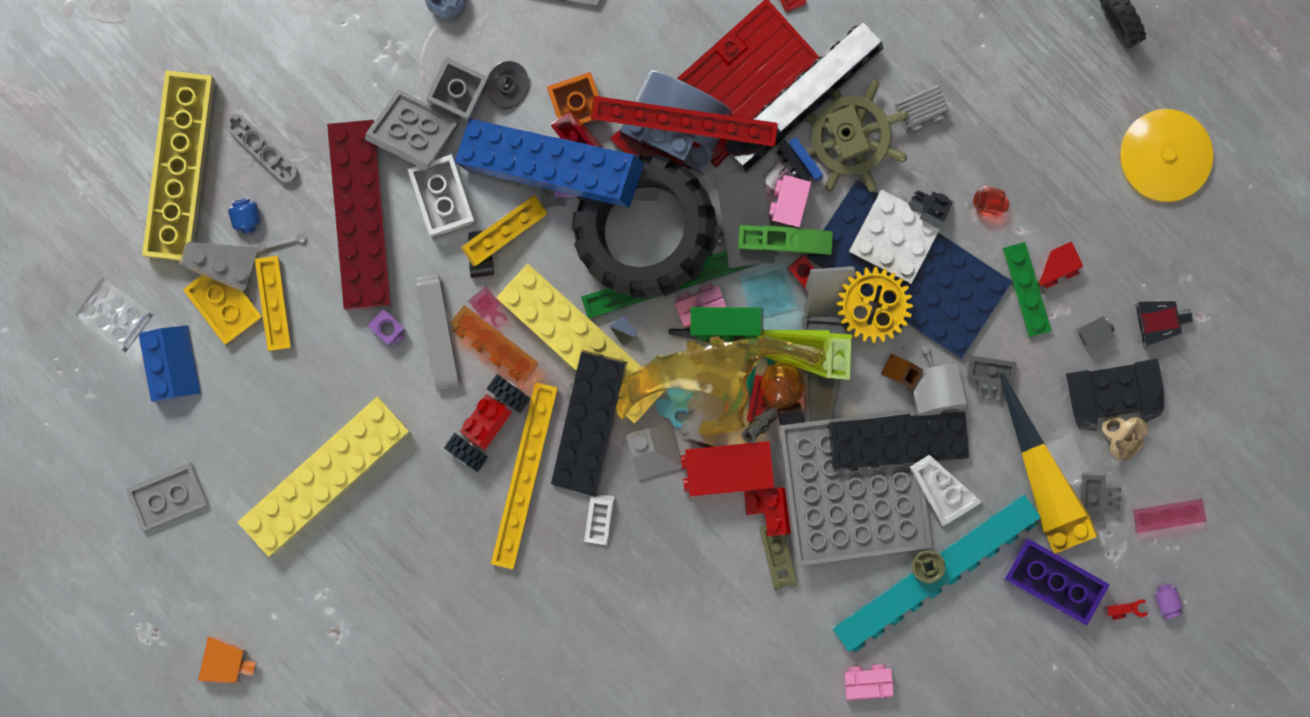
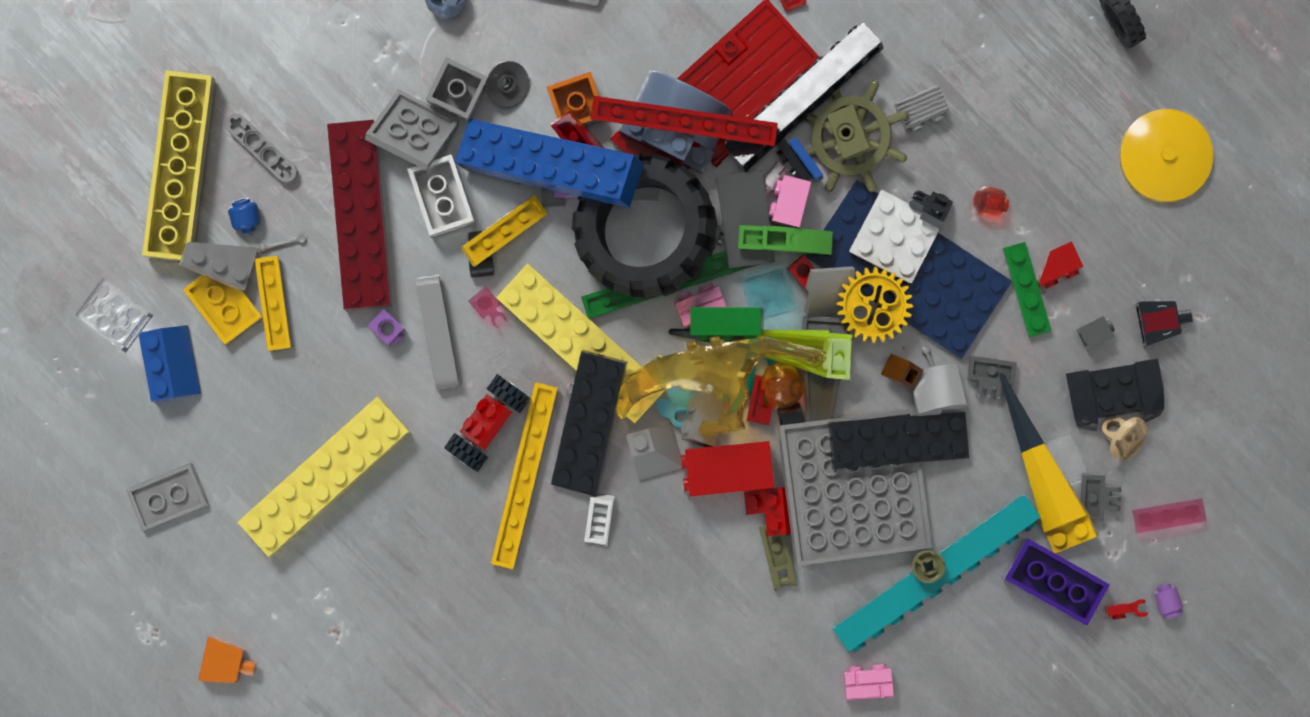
clear orange brick [450,305,539,382] -> none
sand blue slope [610,316,638,345] -> none
dark grey pin [742,406,778,443] -> none
white wing [910,455,982,526] -> none

